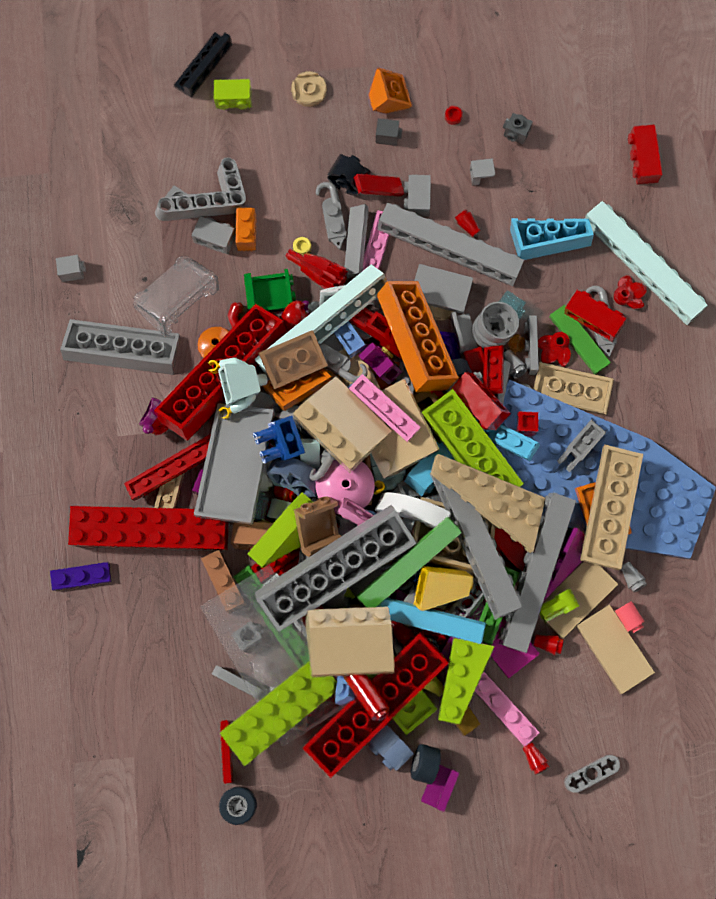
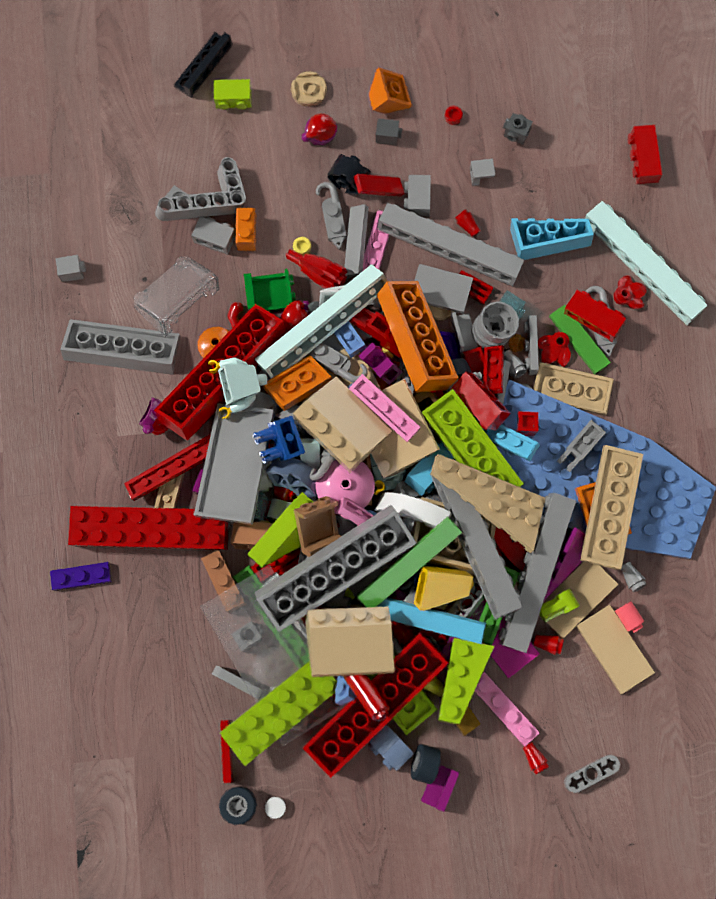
medium nougat plate [258,330,328,389] -> none
none -> white tile [265,797,286,818]
none -> red piece [301,113,337,145]
none -> red tile [460,270,494,305]

